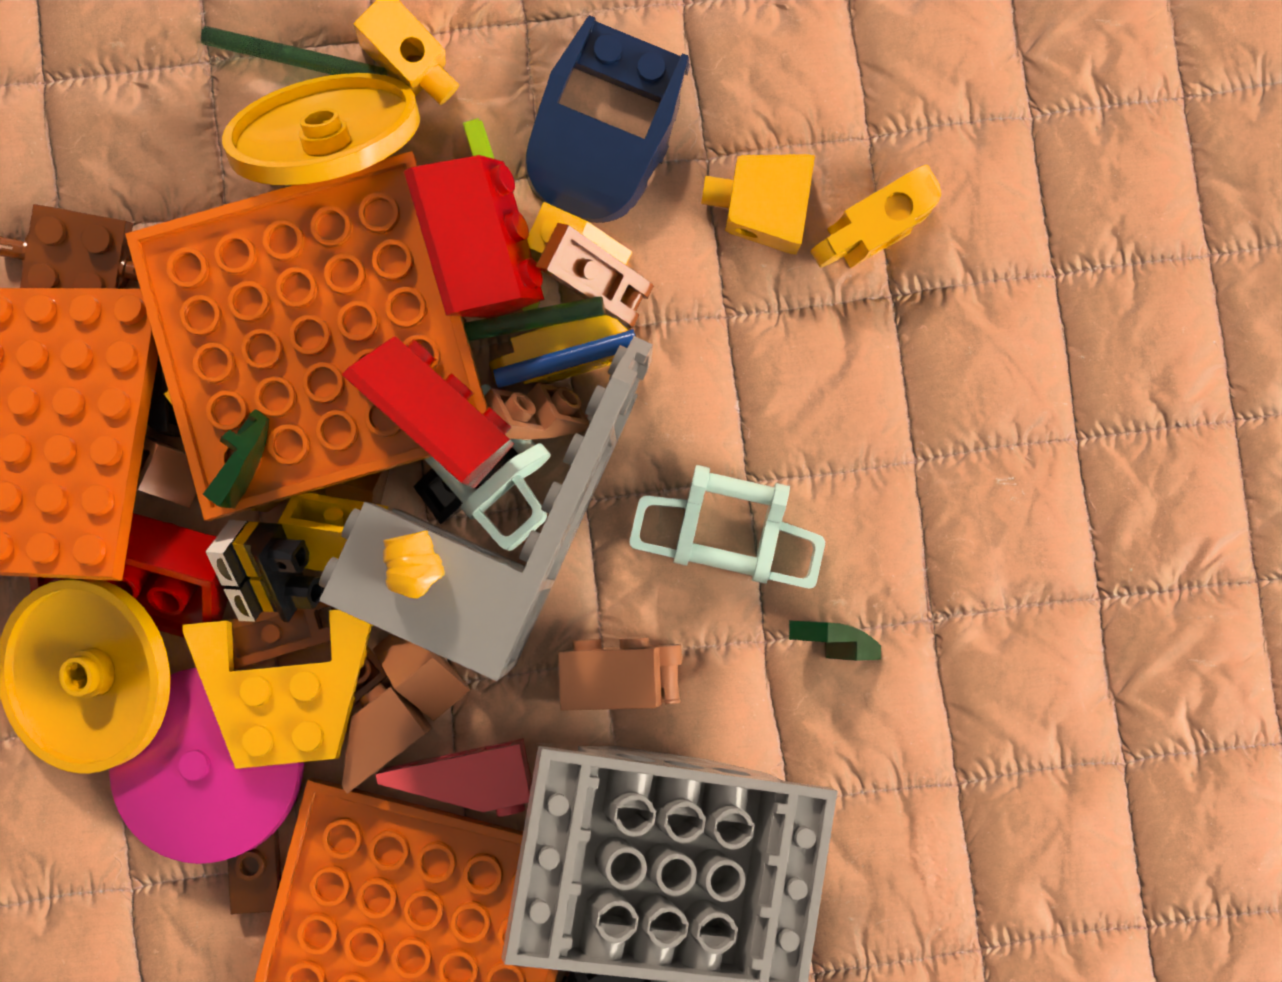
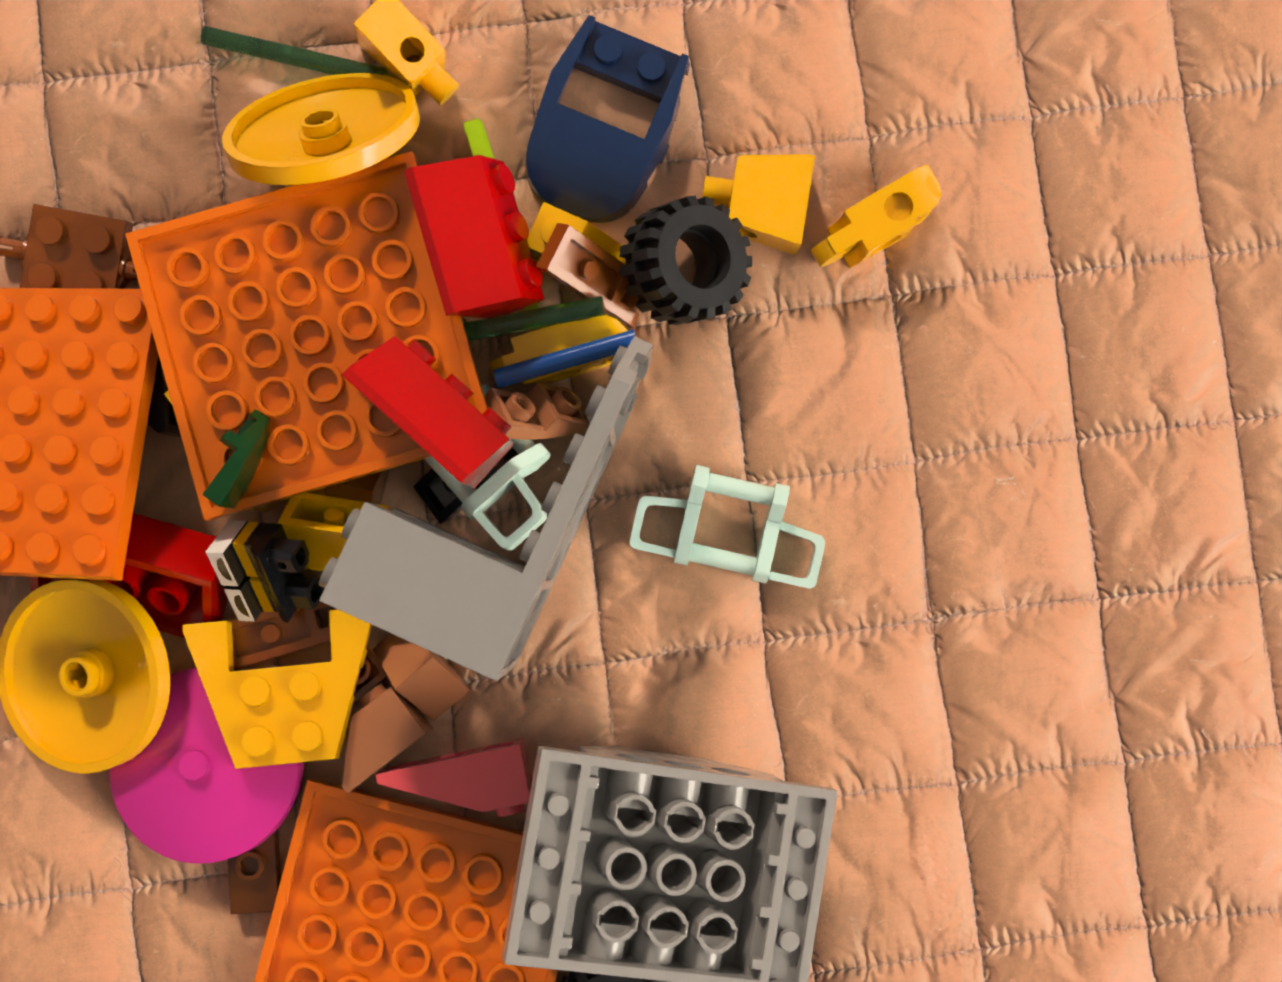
nougat slope [137,435,197,508] -> none
yellow arm [383,530,445,599] -> none
nougat hinge [558,637,682,711] -> none
dark green slope [789,620,881,661] -> none
none -> black tyre [619,195,752,325]

